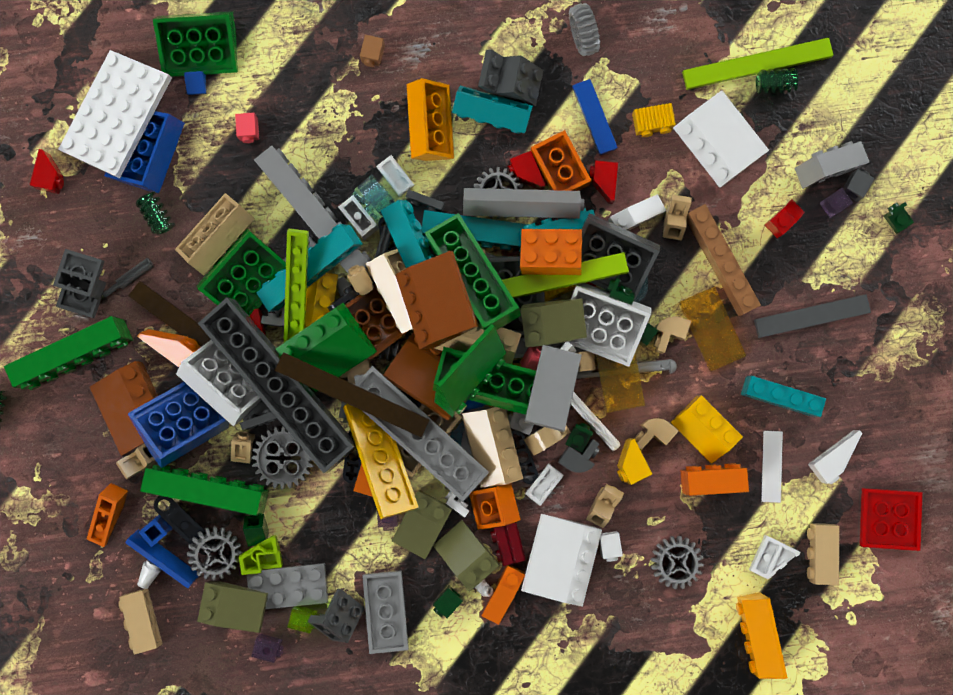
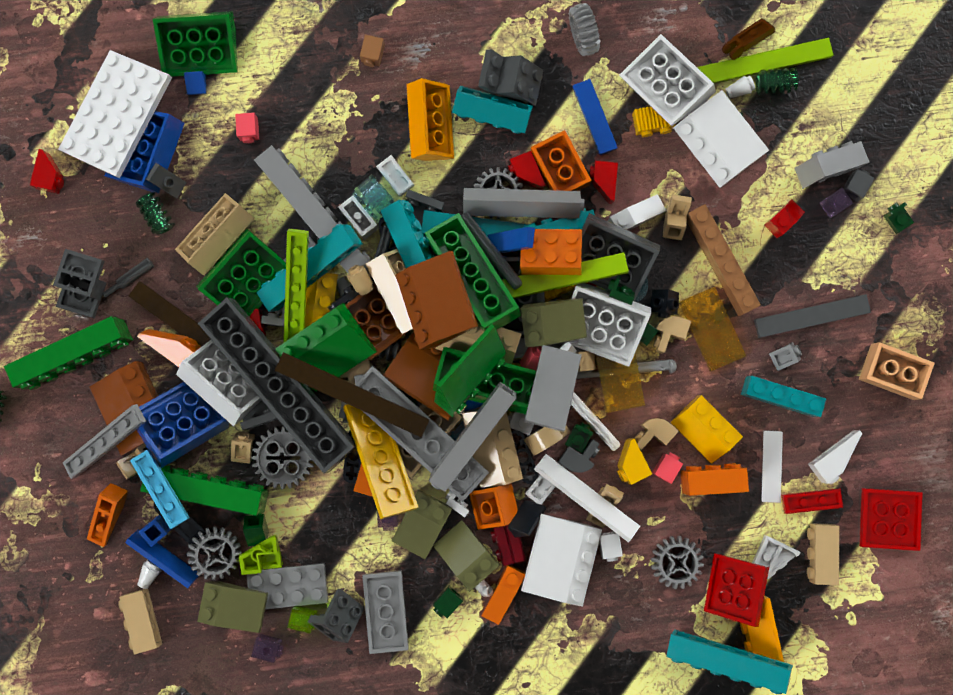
none -> light grey tile [63,404,146,479]
none -> medium azure plate [130,450,190,529]
none -> dark grey plate [146,163,187,198]
none -> light grey brick [429,382,516,492]
none -> dark grey axle [461,212,522,290]
none -> blue tile [488,227,535,253]
none -> black slope [508,500,546,538]
none -> white tile [534,454,640,543]
none -> white slope [619,34,716,126]
none -> black brick [650,289,679,318]
none -> coral brick [652,452,683,484]
none -> teal brick [666,630,793,695]
none -> red plate [704,553,769,627]
none -> reddish brown hinge [722,18,775,60]
none -> white cone [725,75,755,99]
none -> light grey bracket [769,342,802,371]
none -> red tile [781,488,843,514]
none -> light nougat brick [859,342,934,400]

